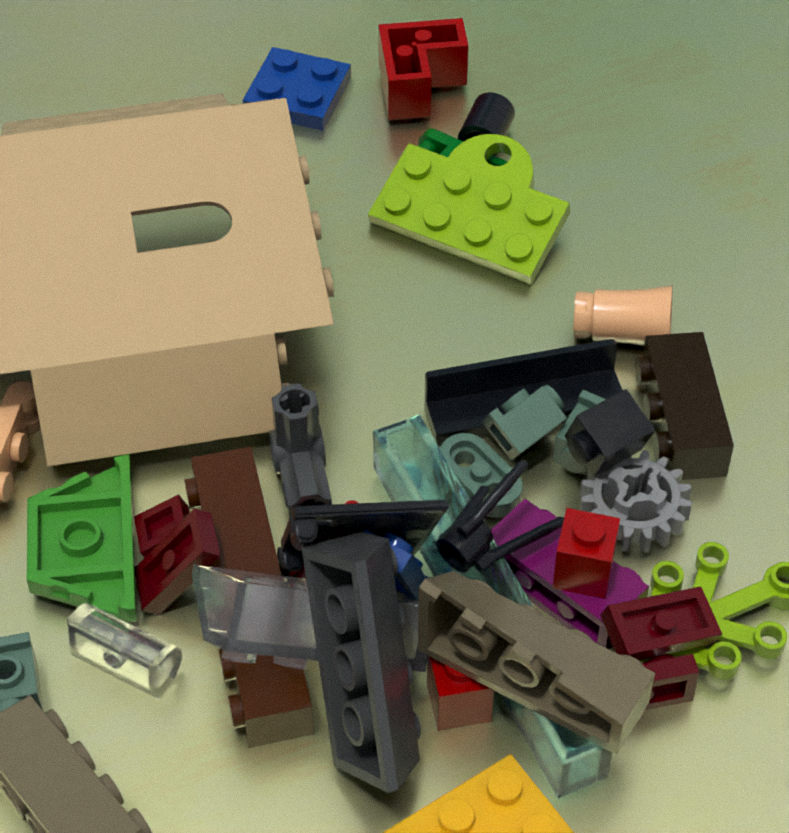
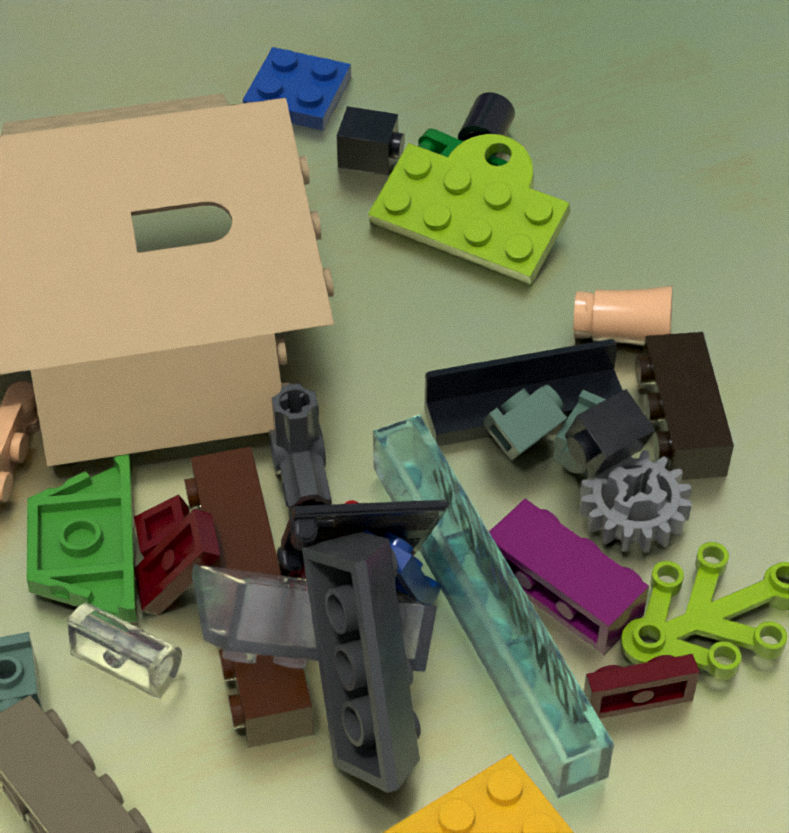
red brick [378,18,469,120] -> none
dark tan wedge [418,571,655,755] -> none
red brick [427,656,494,731] -> none
black plant [436,460,564,573] -> none
sand green plate [439,433,523,517] -> none
red brick [552,508,620,599] -> none
dark red plate [600,586,723,660] -> none
none -> black brick [336,106,405,176]

